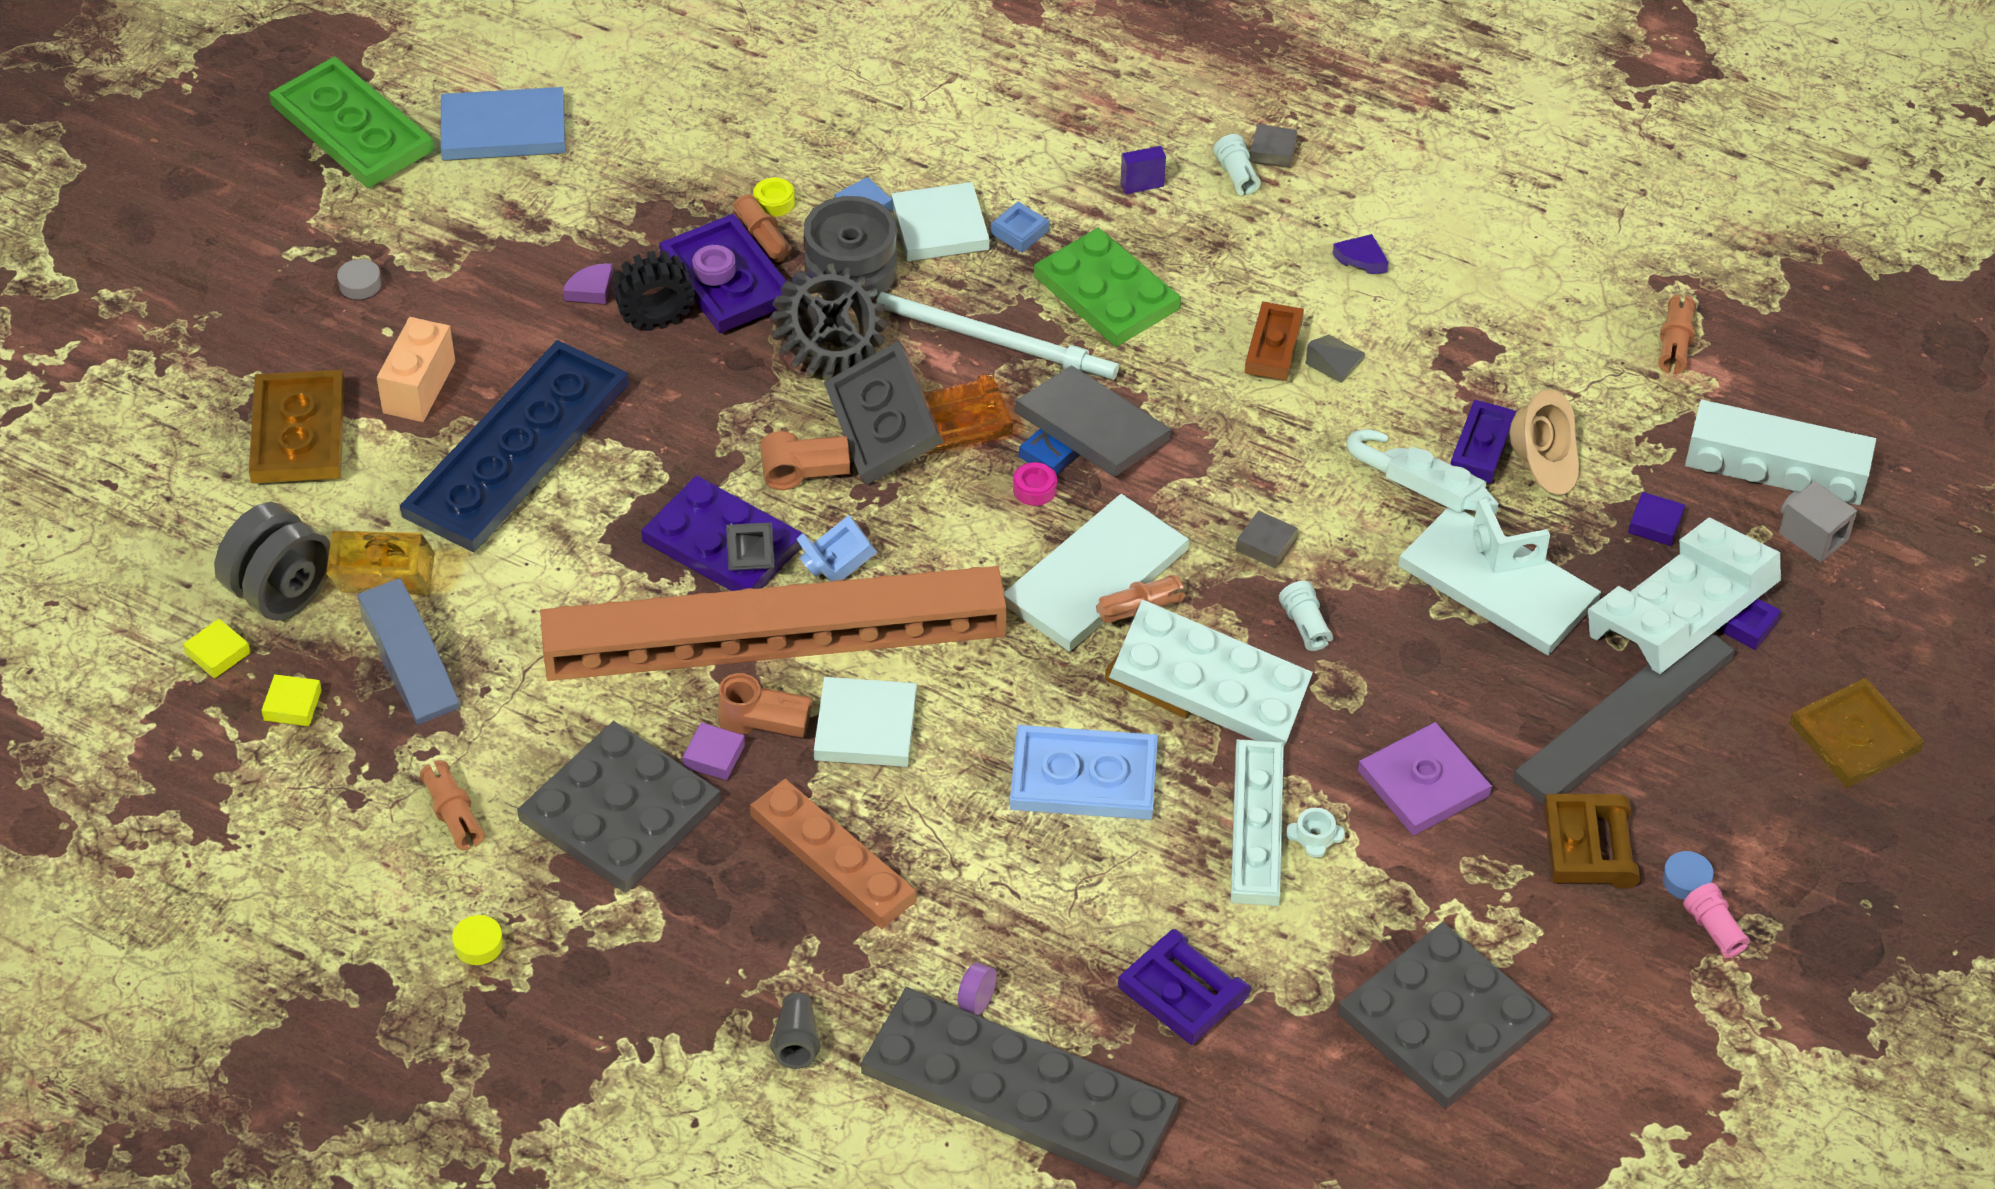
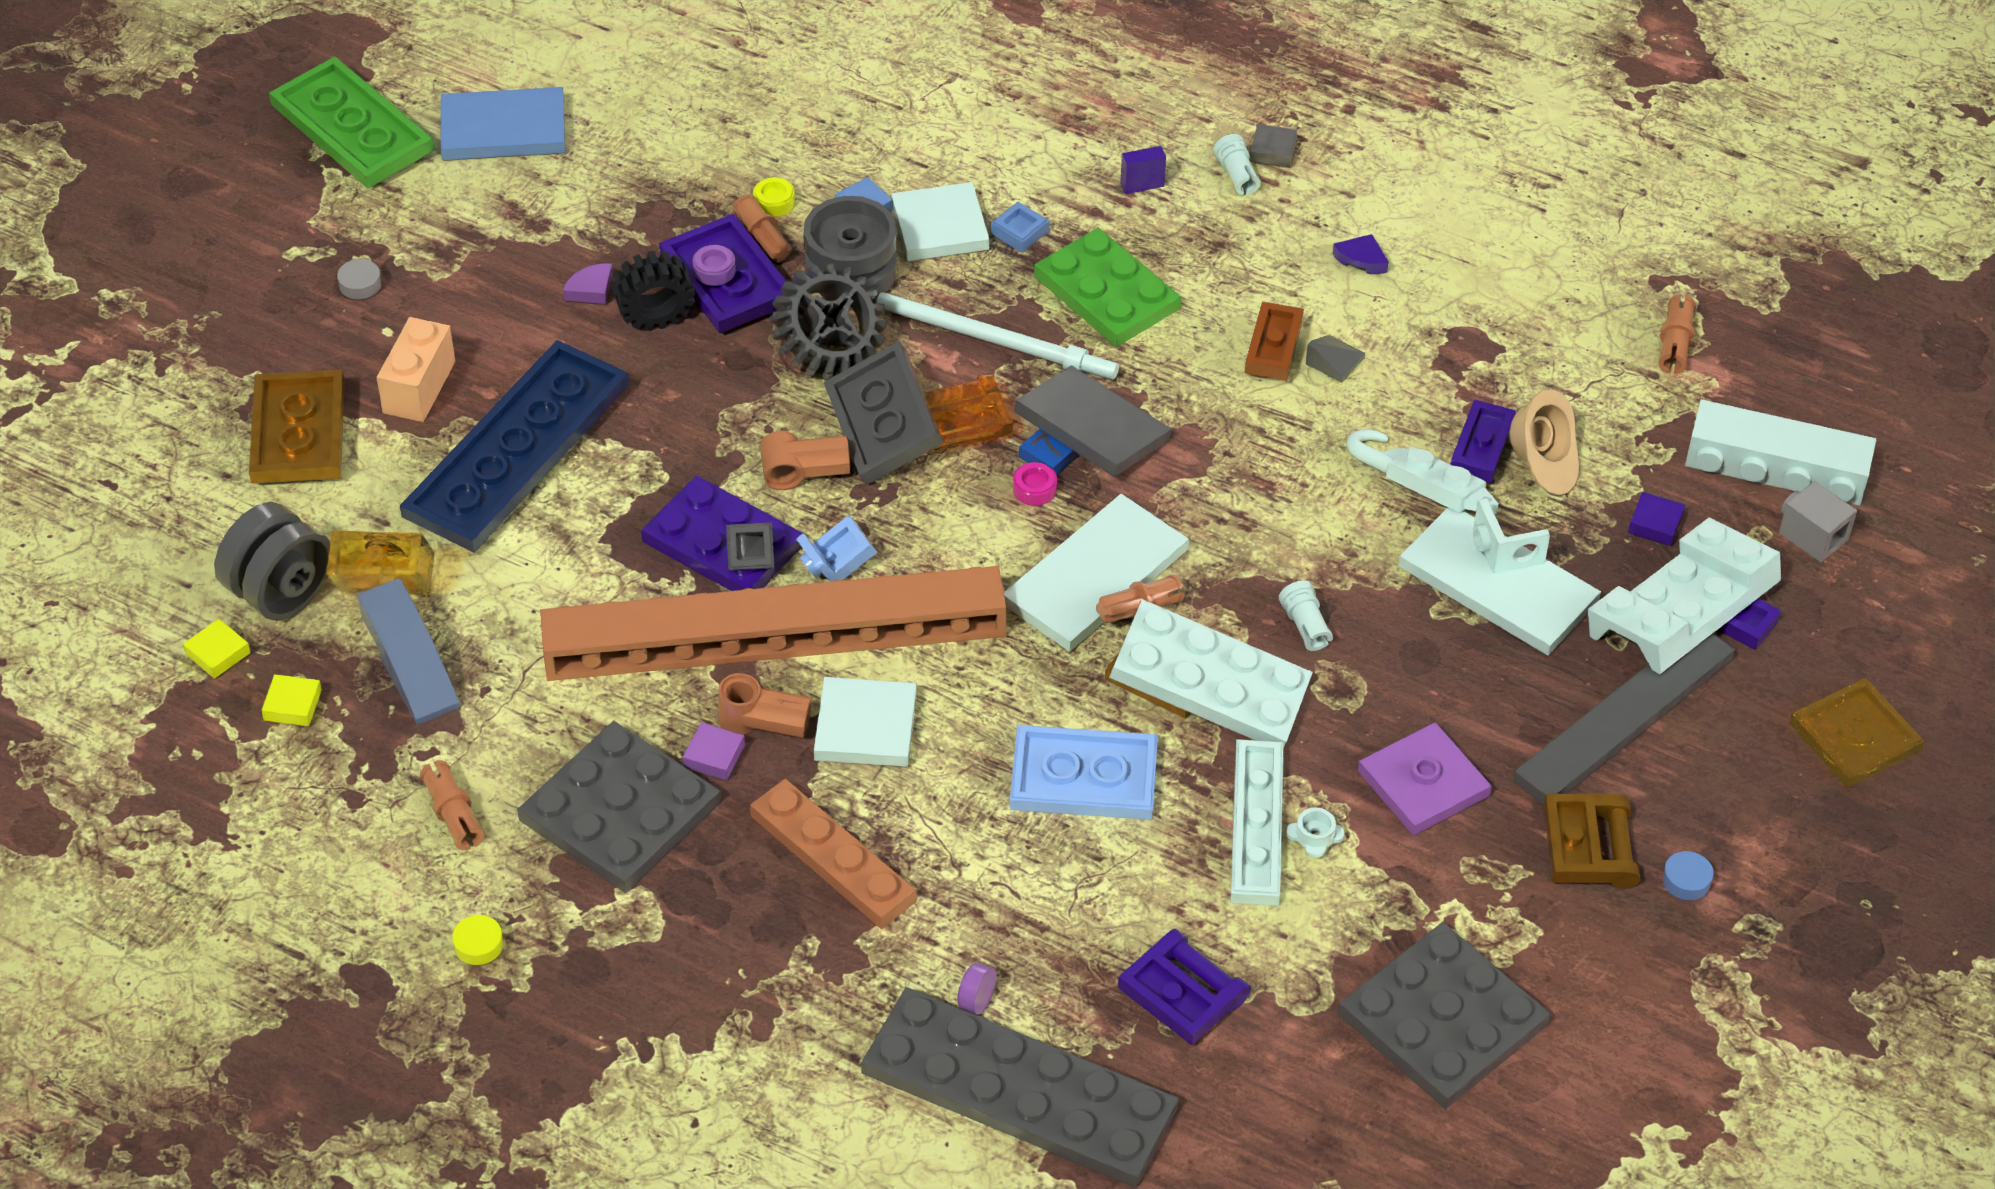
dark grey cone [770,993,821,1069] -> none
flat silver tile [1236,510,1298,568] -> none
bright pink pin [1683,883,1750,958] -> none

